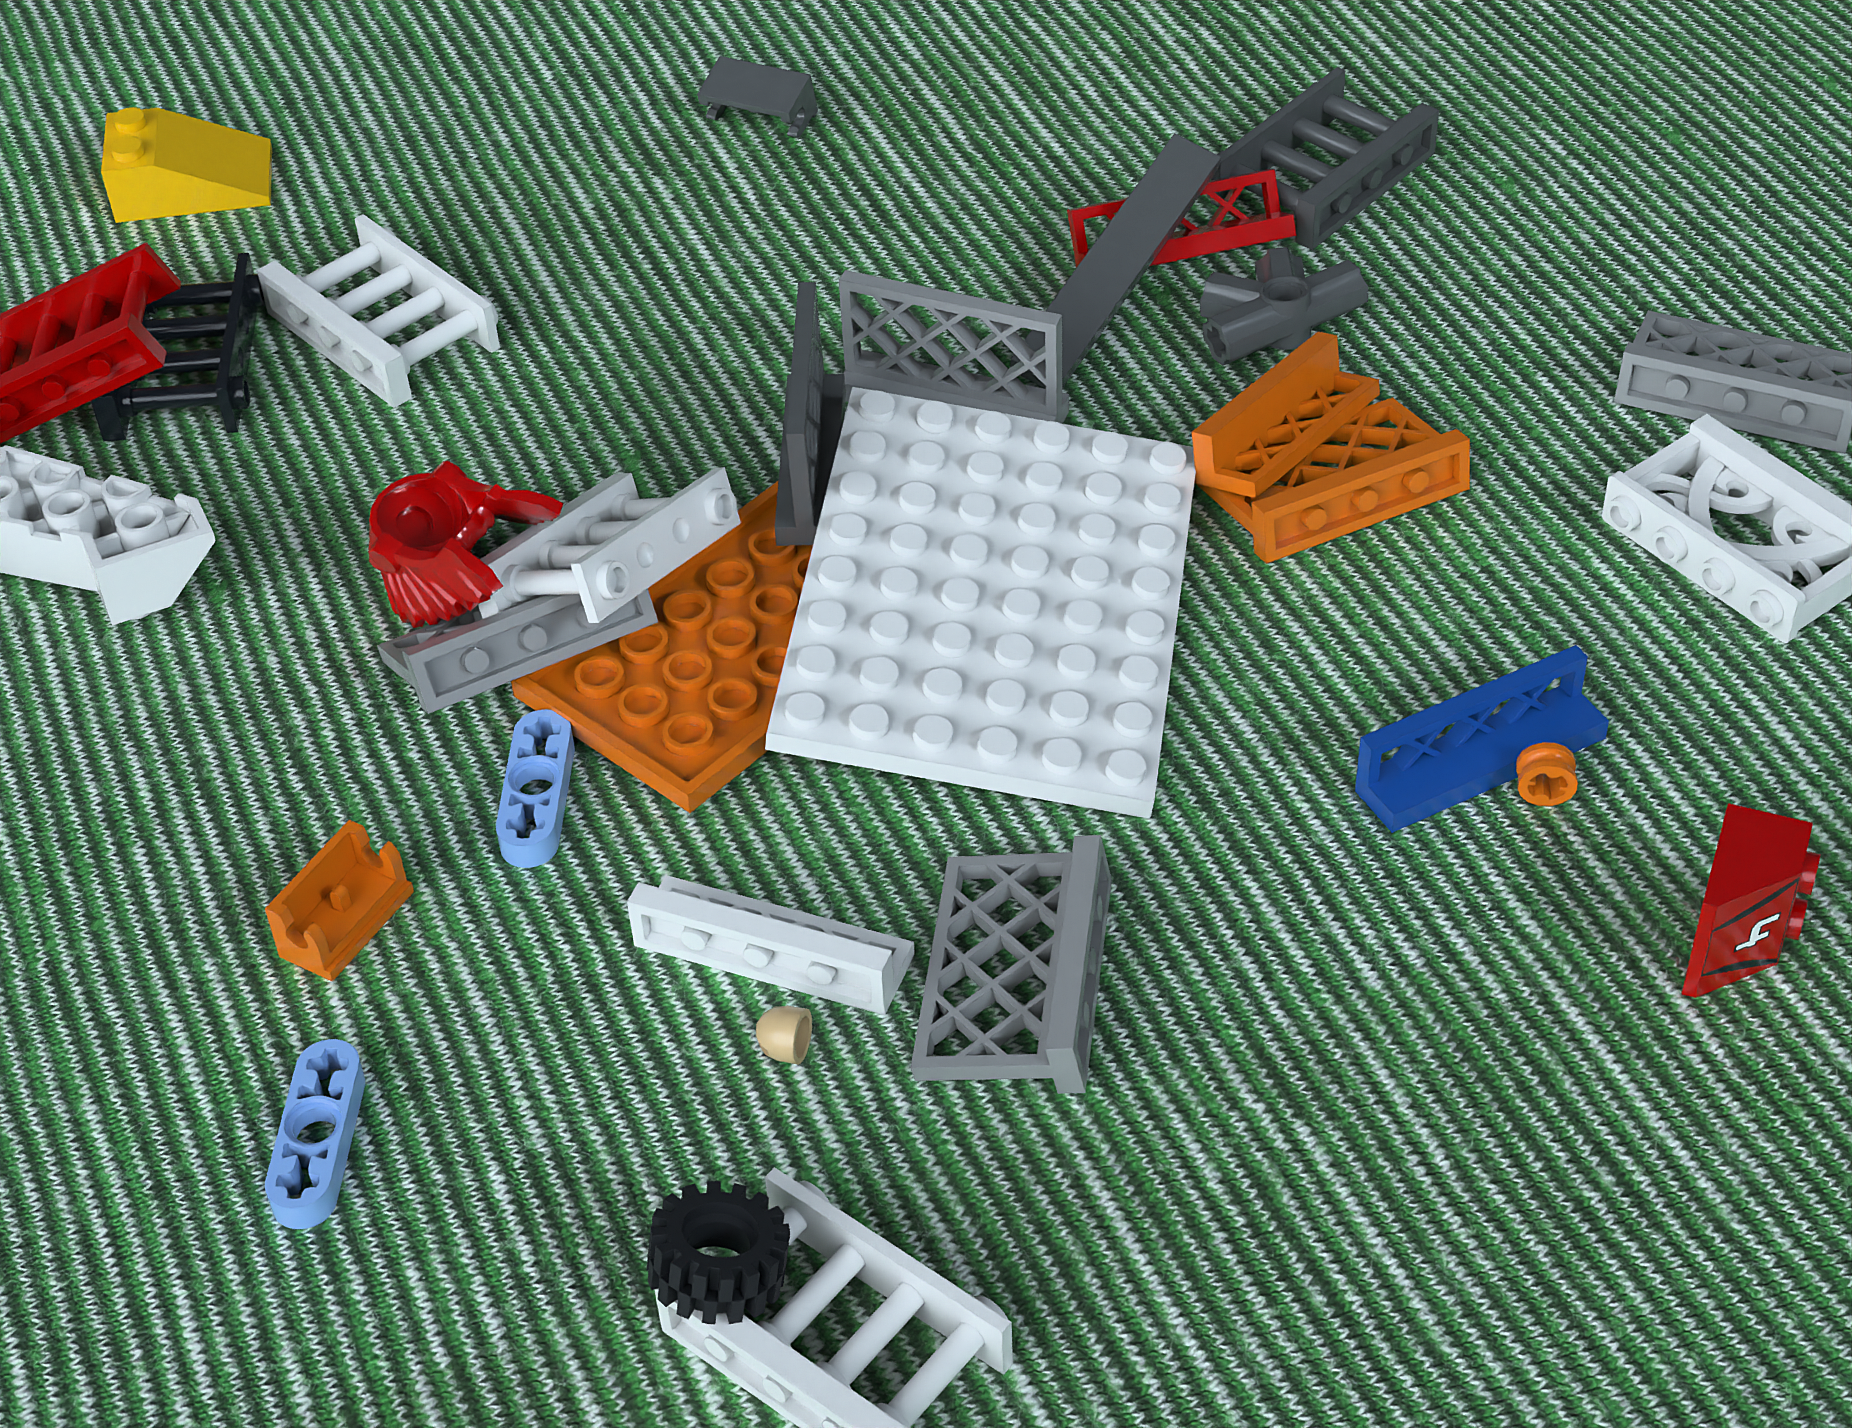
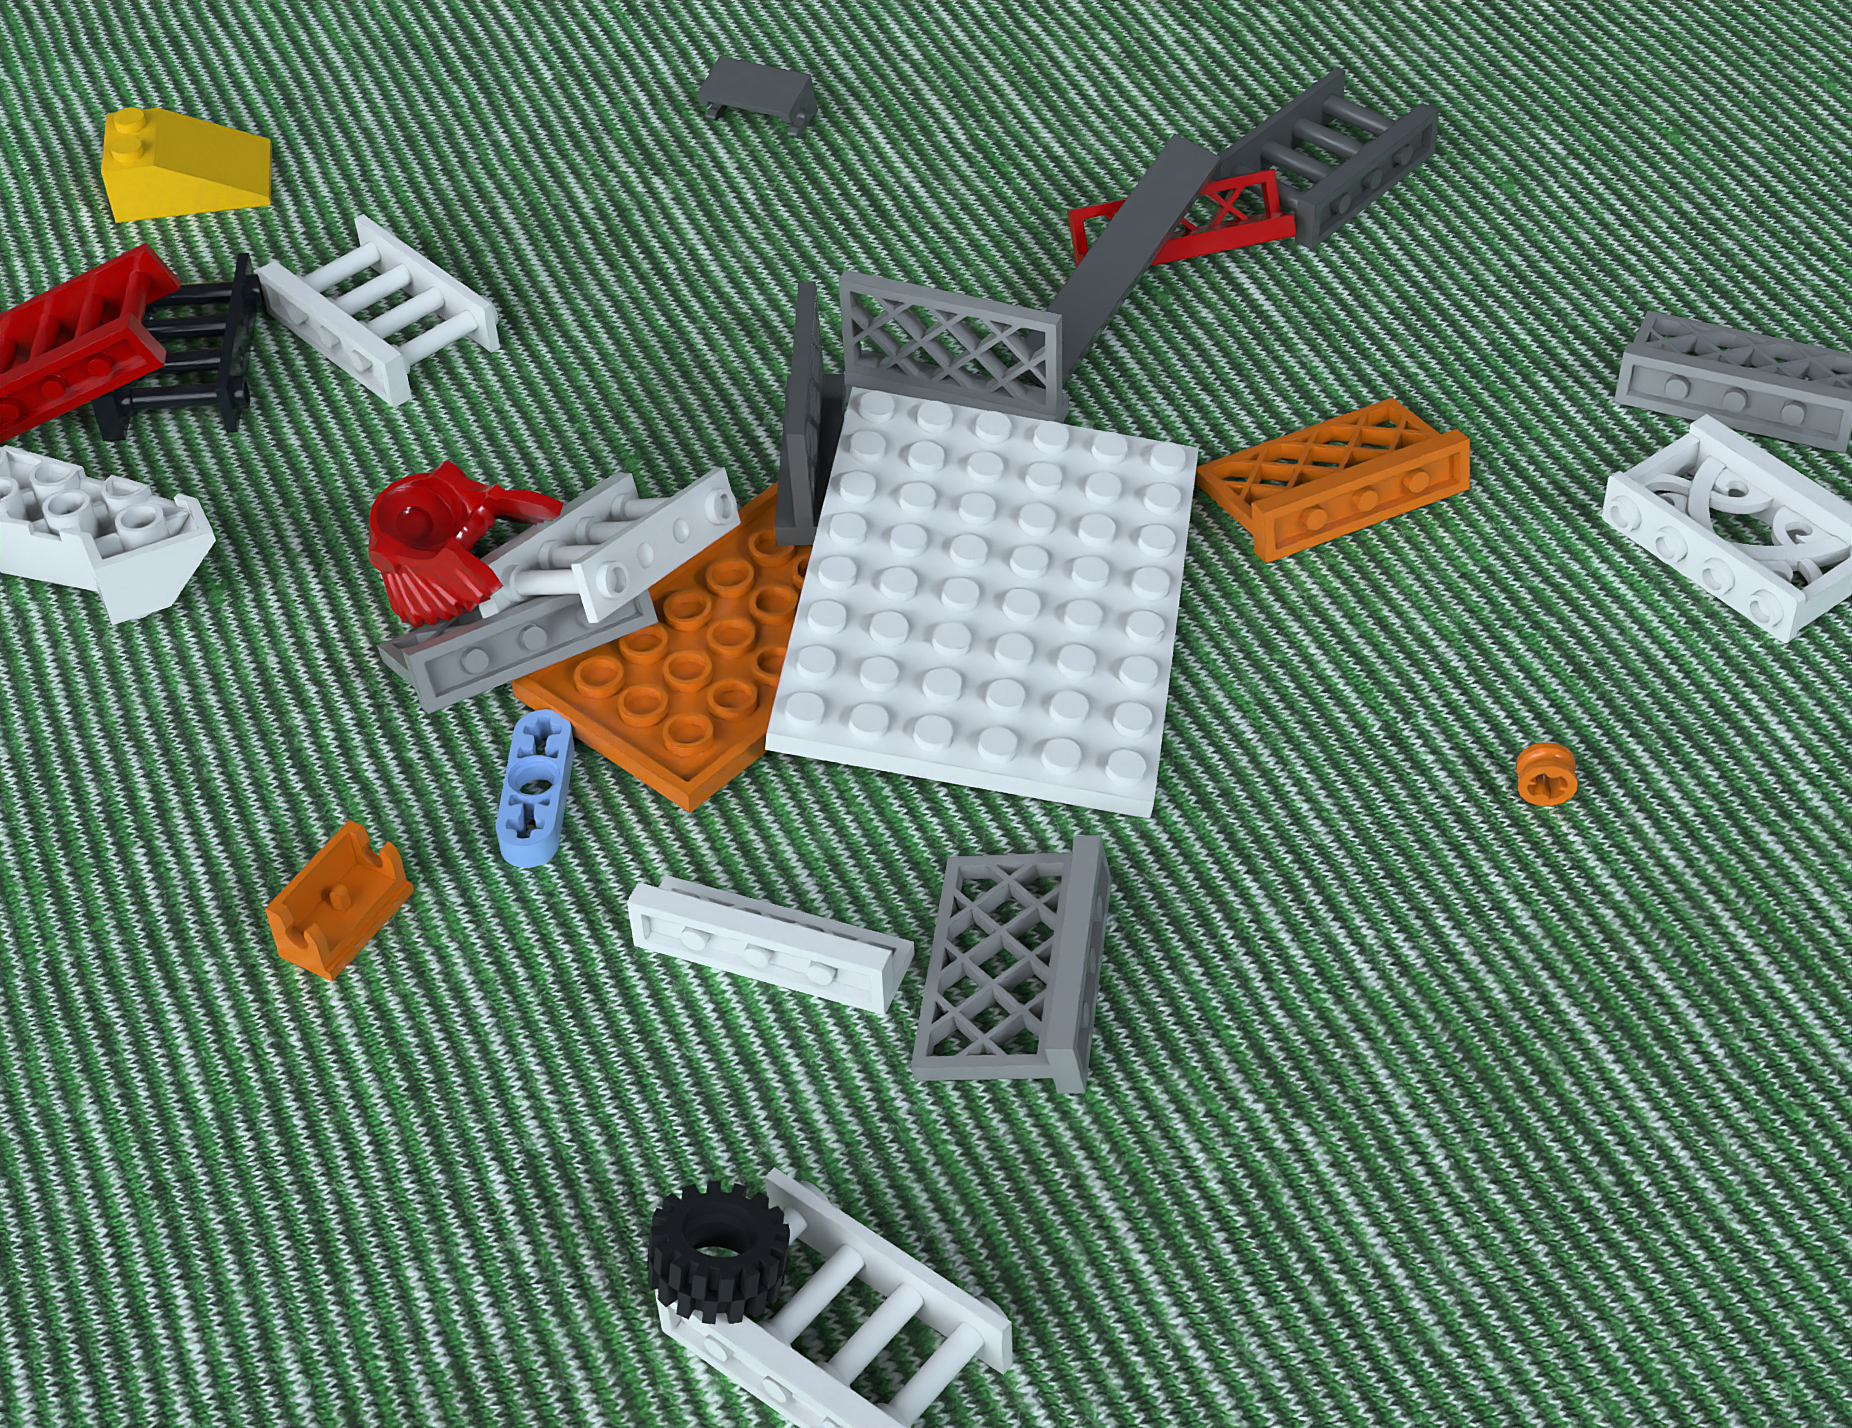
light blue beam [265,1039,365,1229] -> none
tan hinge [756,1005,812,1065] -> none
orange fence [1191,332,1380,498] -> none
dark grey piece [1200,247,1368,366] -> none
blue fence [1355,645,1609,833] -> none
red slope [1682,803,1821,998] -> none

